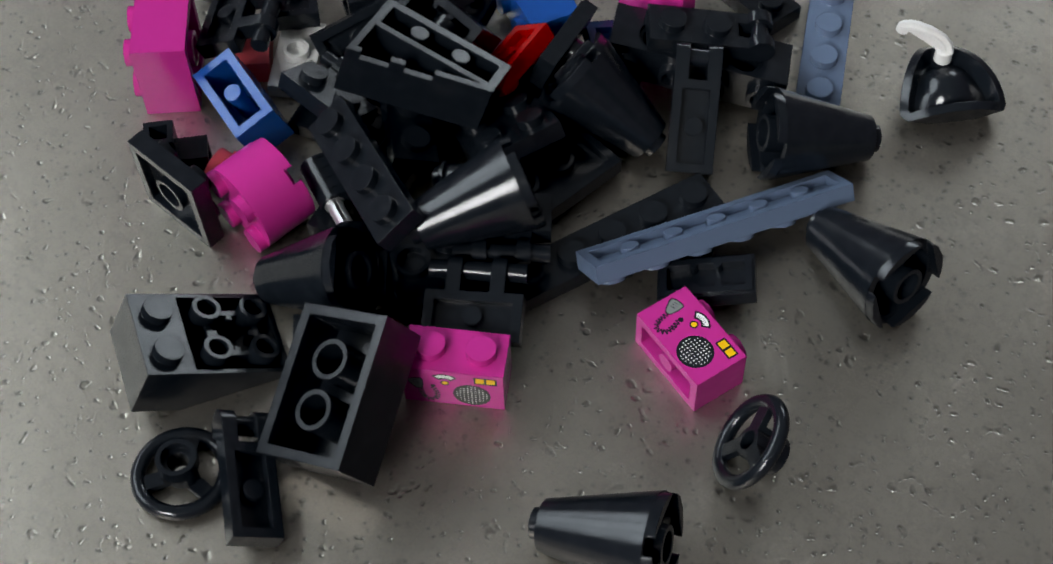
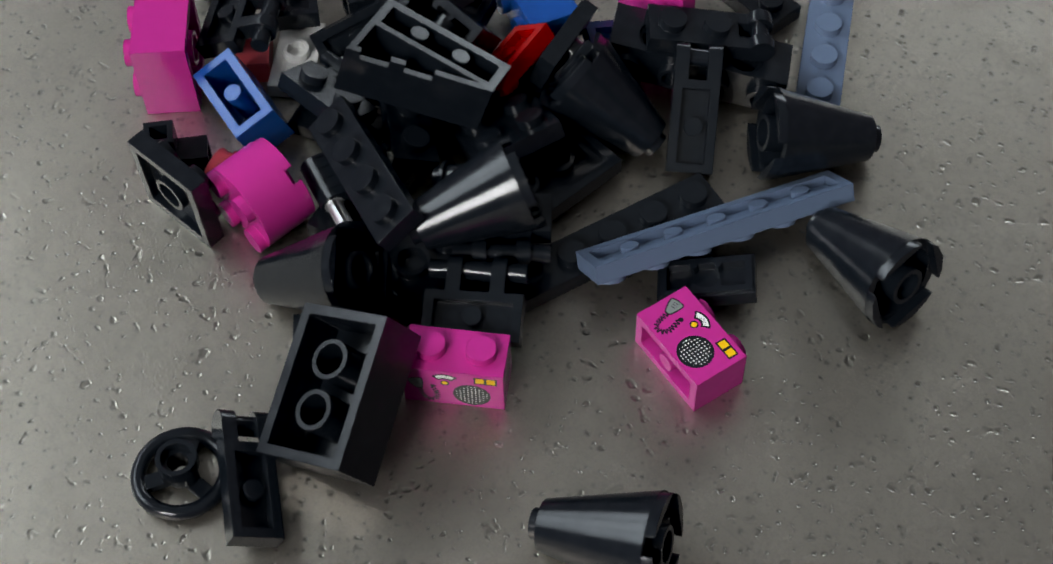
black slope [110,294,287,412] -> none
black piece [712,394,790,490] -> none
black hat [896,19,1006,124] -> none

